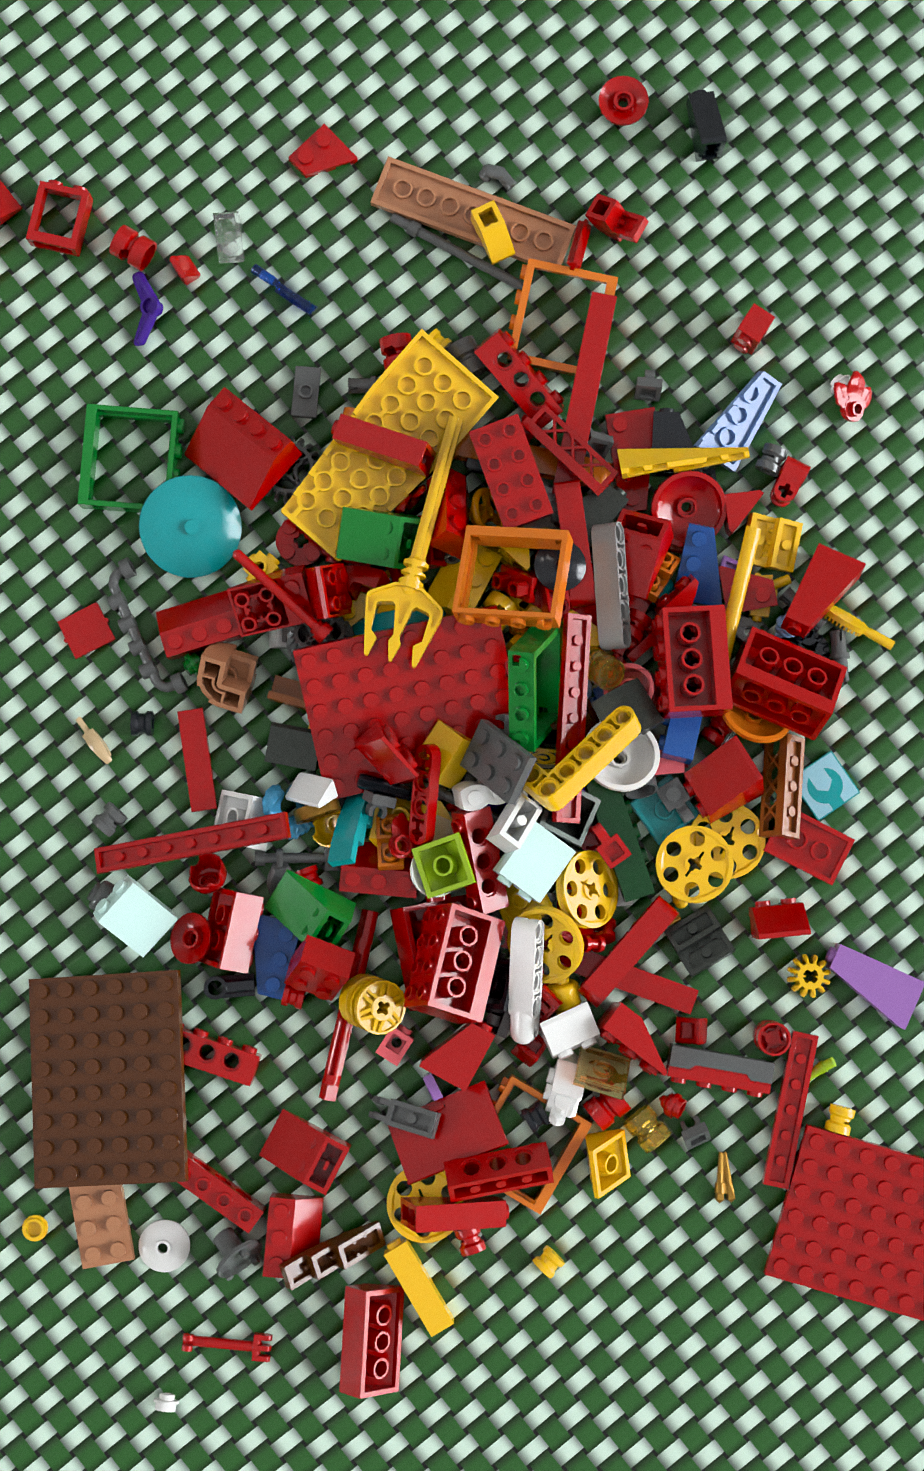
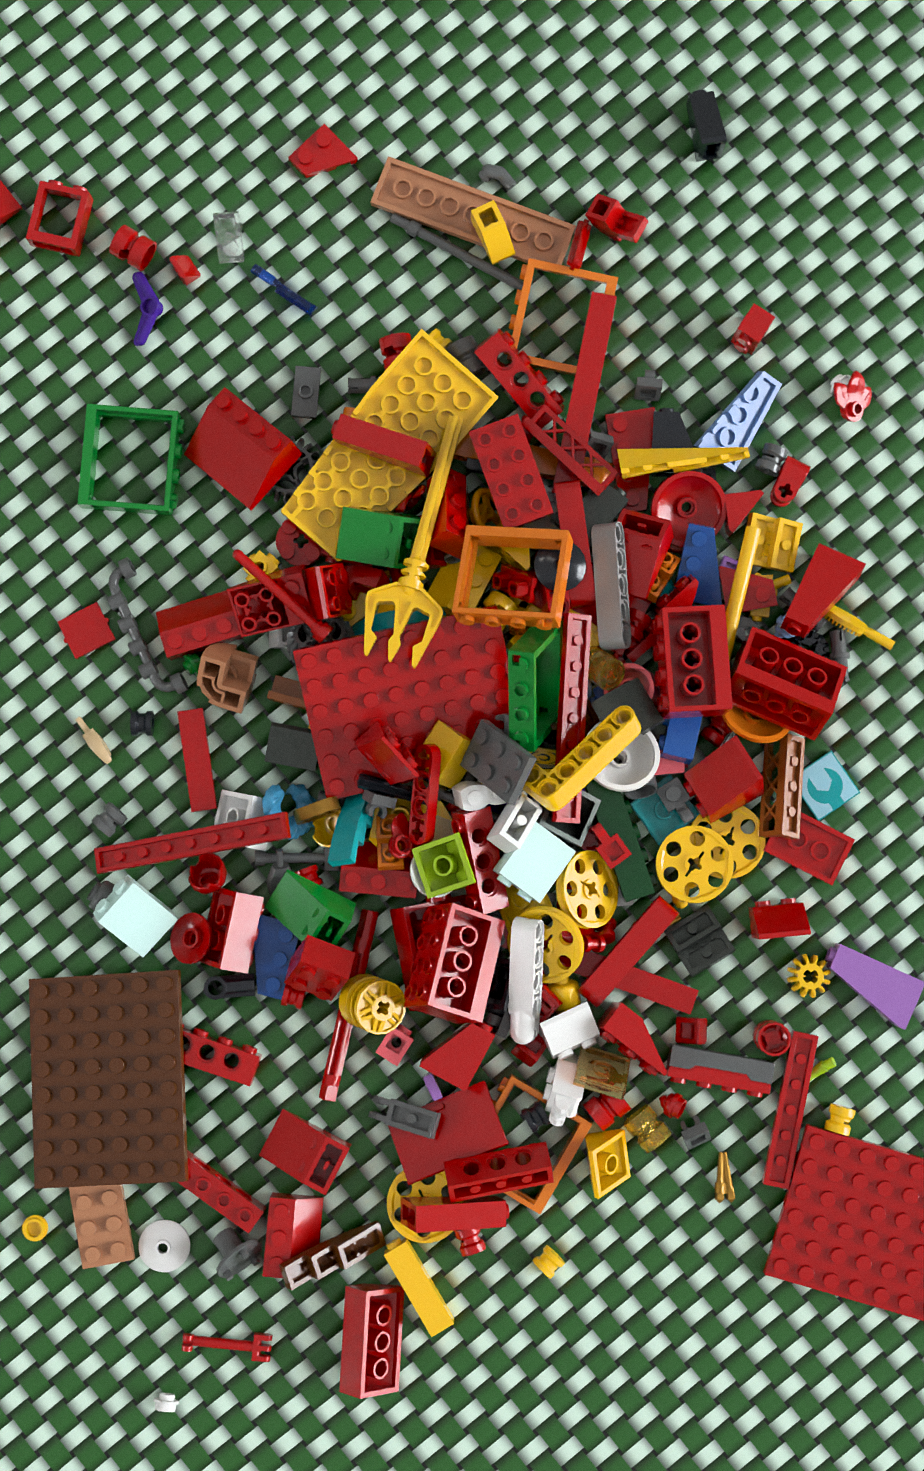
teal dish [139,475,242,578] -> none
white slope [285,772,338,808] -> none
red dish [598,76,649,126] -> none

